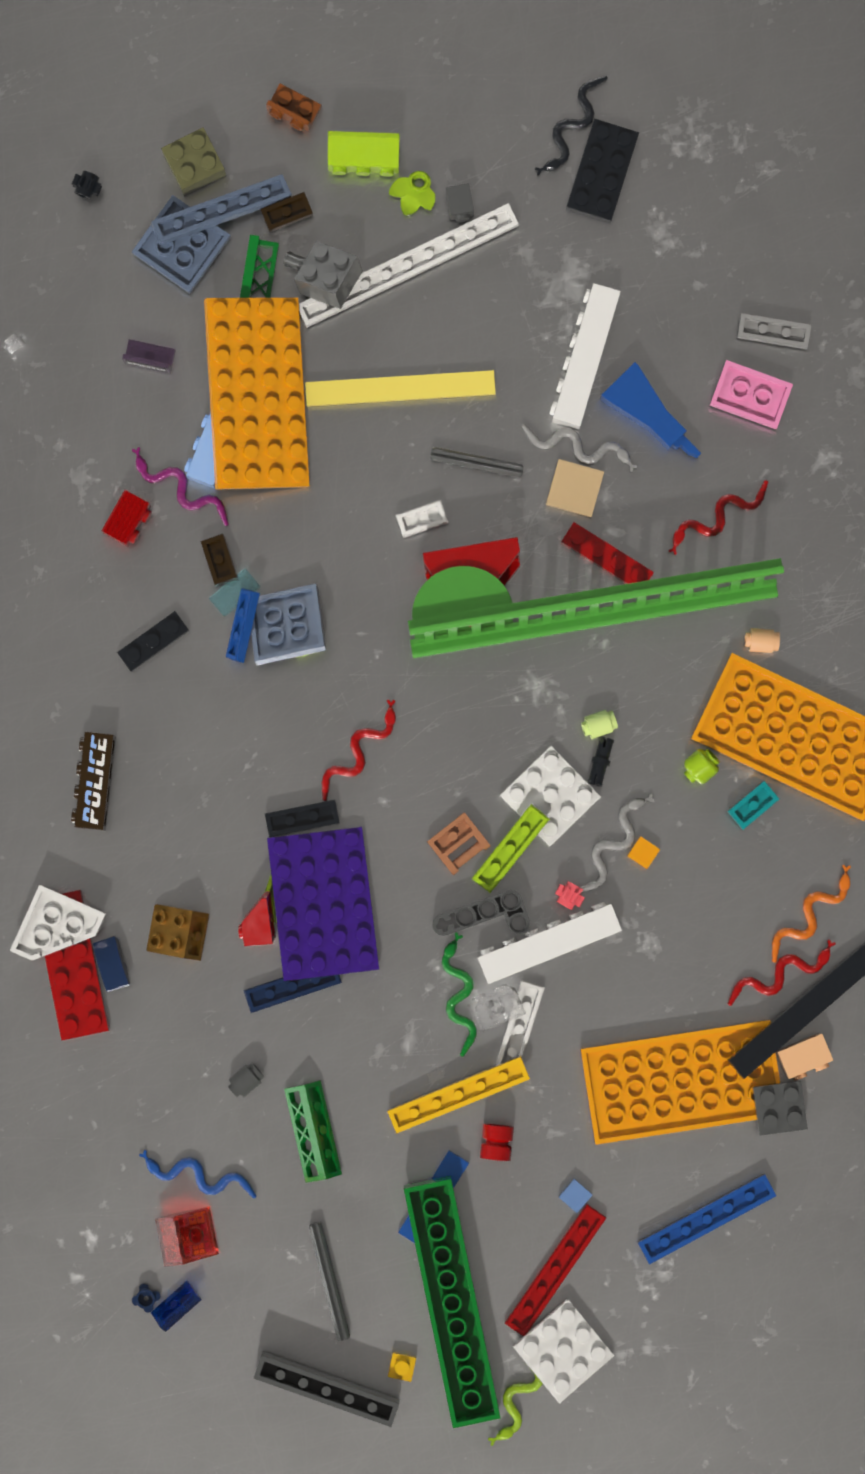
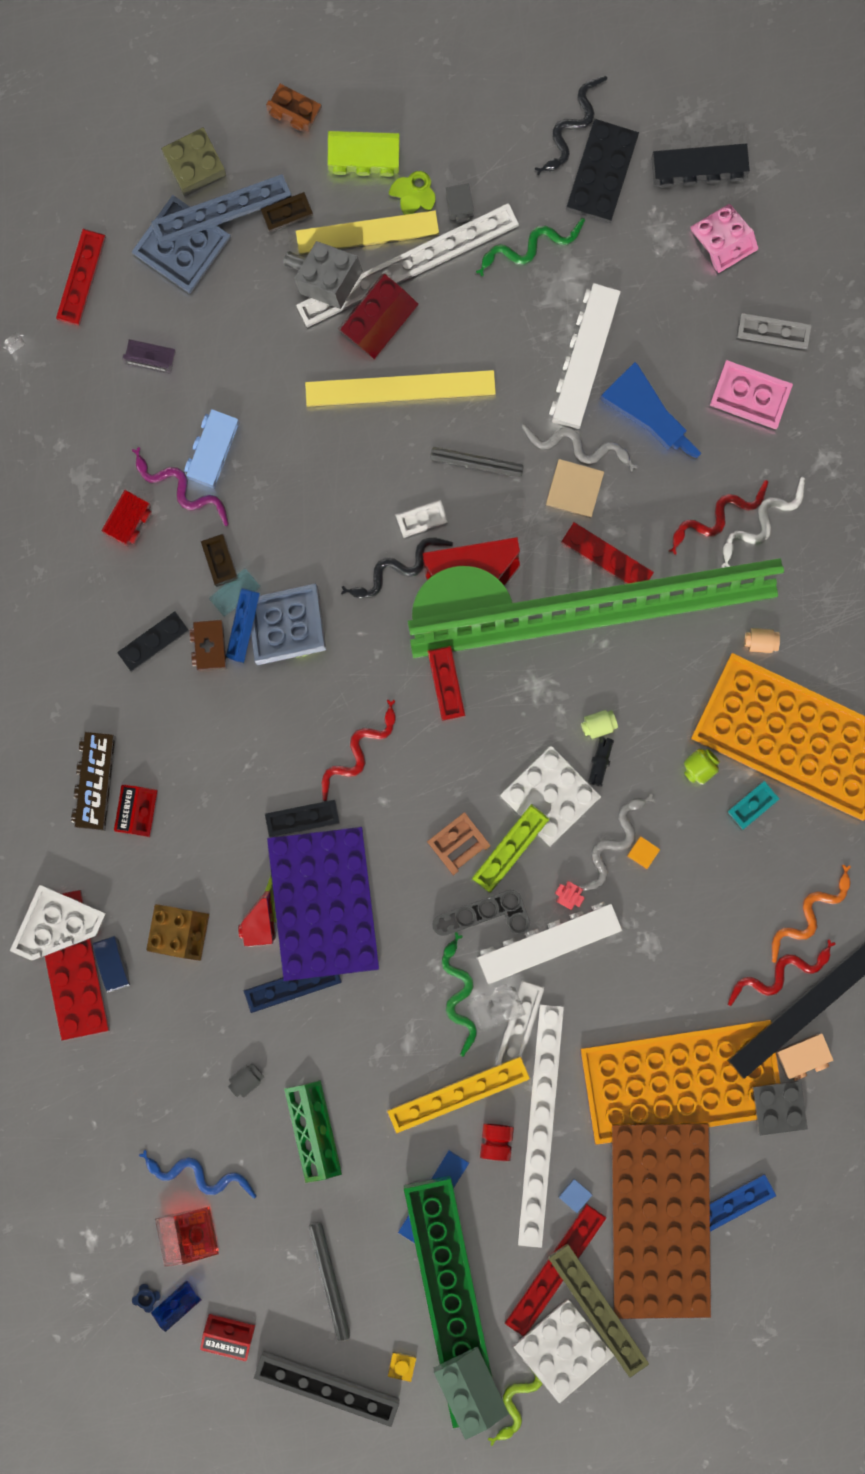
black gear [72,171,102,200] -> none
light orange plate [204,298,309,490] -> none
green fence [240,235,279,298] -> none
none -> red tile [56,229,106,326]
none -> red panel [114,785,158,837]
none -> reddish brown brick [189,620,227,672]
none -> red panel [200,1314,256,1361]
none -> light yellow tile [296,210,439,255]
none -> dark red slope [338,274,419,359]
none -> black animal [341,537,453,598]
none -> red tile [427,646,465,721]
none -> sand green slope [434,1347,509,1440]
none -> green animal [476,218,585,276]
none -> white plate [518,1005,564,1248]
none -> olive plate [548,1244,649,1378]
none -> dark orange plate [612,1123,711,1319]
none -> black brick [651,143,750,188]
none -> bright pink bracket [691,204,758,273]
none -> white animal [721,477,805,568]

